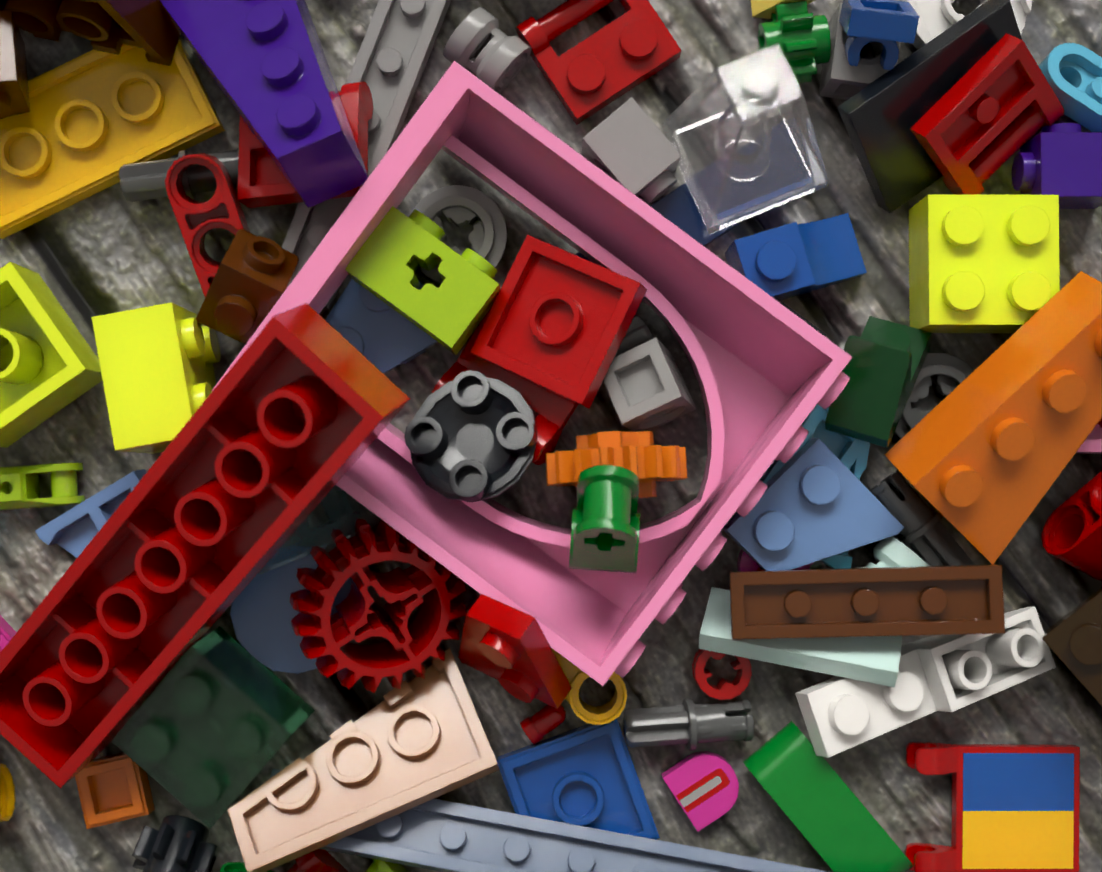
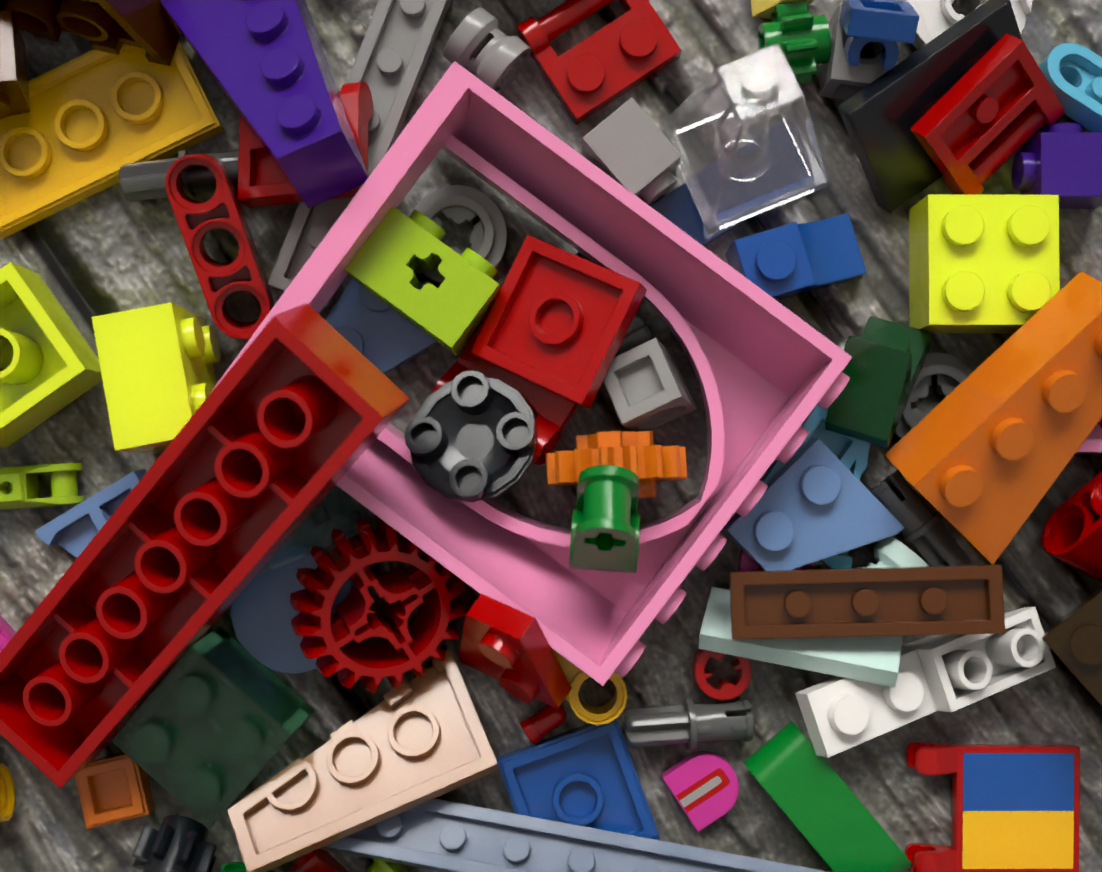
reddish brown bracket [196,229,299,344] -> none

